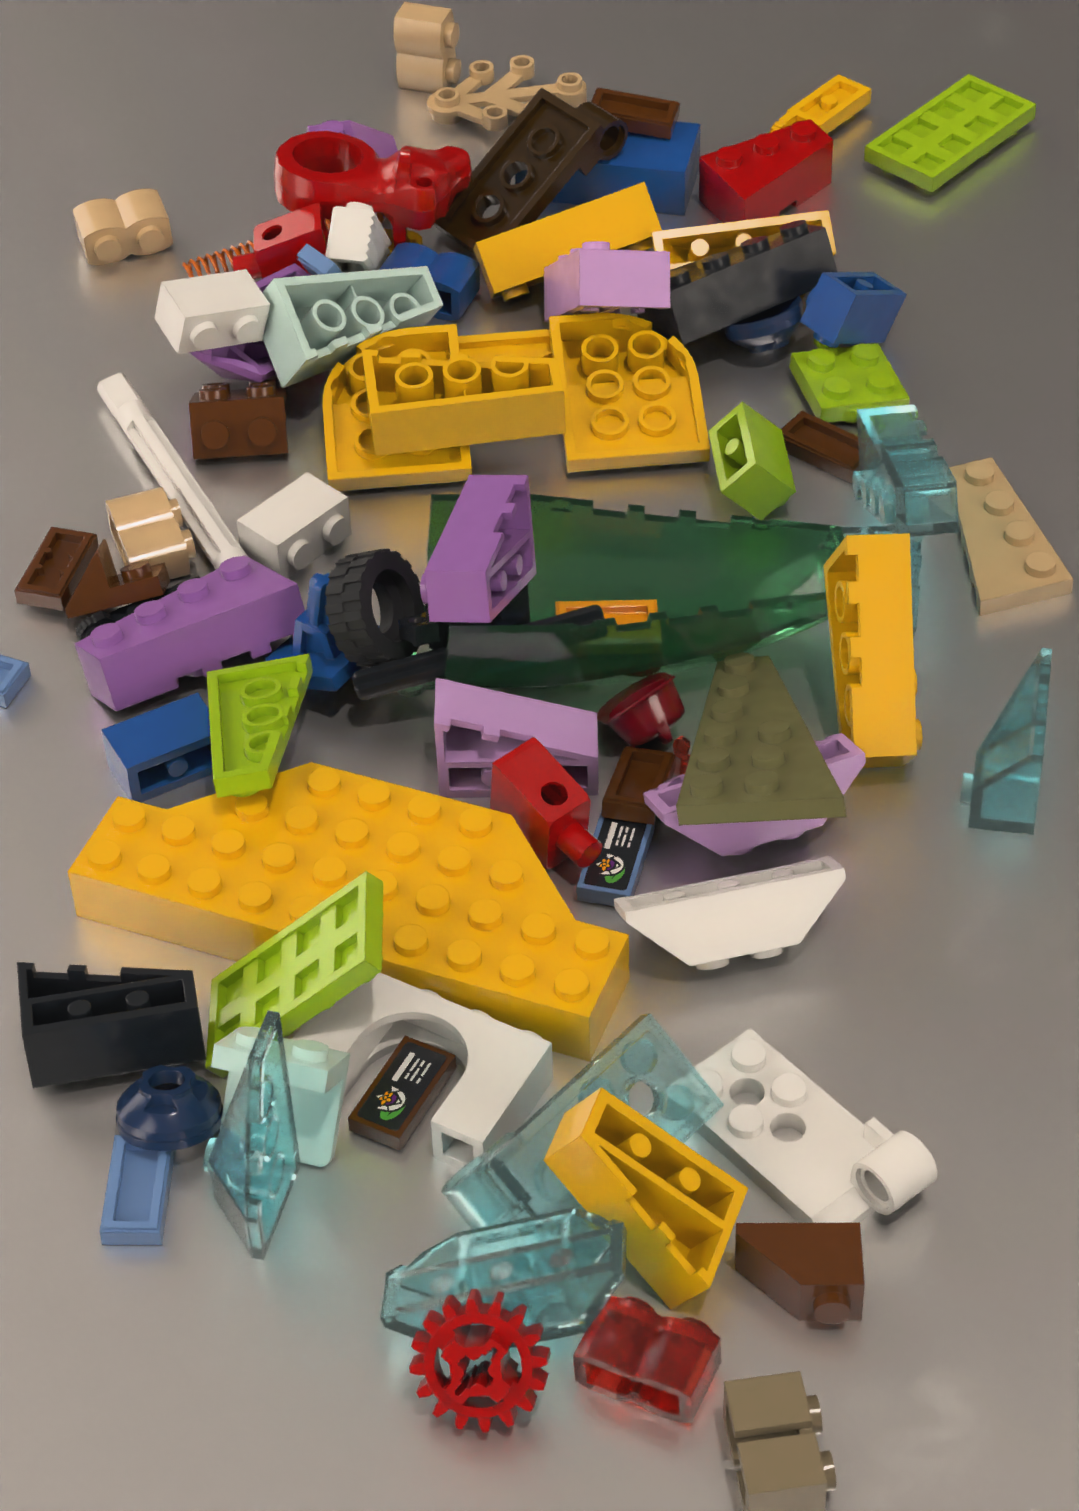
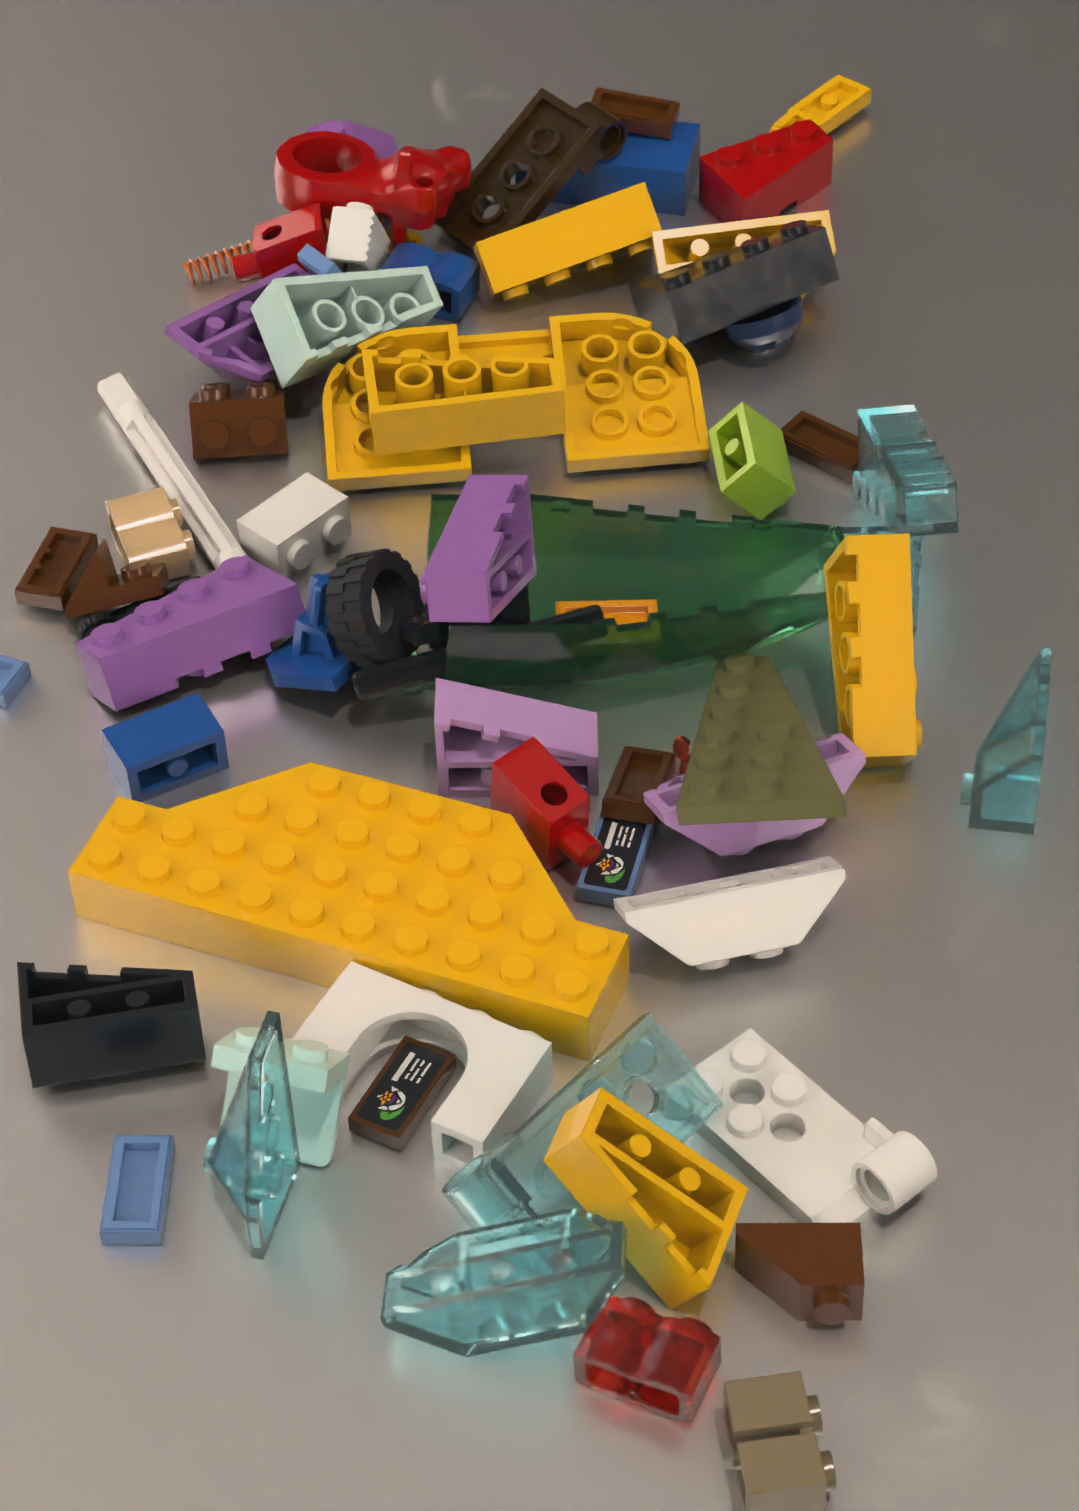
tan brick [73,189,173,265] -> none
dark blue piece [116,1065,223,1151] -> none
white brick [155,269,270,354] -> none
lime plate [205,871,383,1078] -> none
lime wing [207,653,313,798] -> none
tan brick [393,1,461,94] -> none
red gear [409,1289,551,1432] -> none
tan plant [427,55,587,131] -> none
lavender wedge [544,241,670,322] -> none
dark red piece [597,672,685,747] -> none
lime plate [789,338,910,441] -> none
blue brick [800,272,907,348] -> none
lime plate [864,74,1036,192] -> none
tan wing [946,457,1073,616] -> none

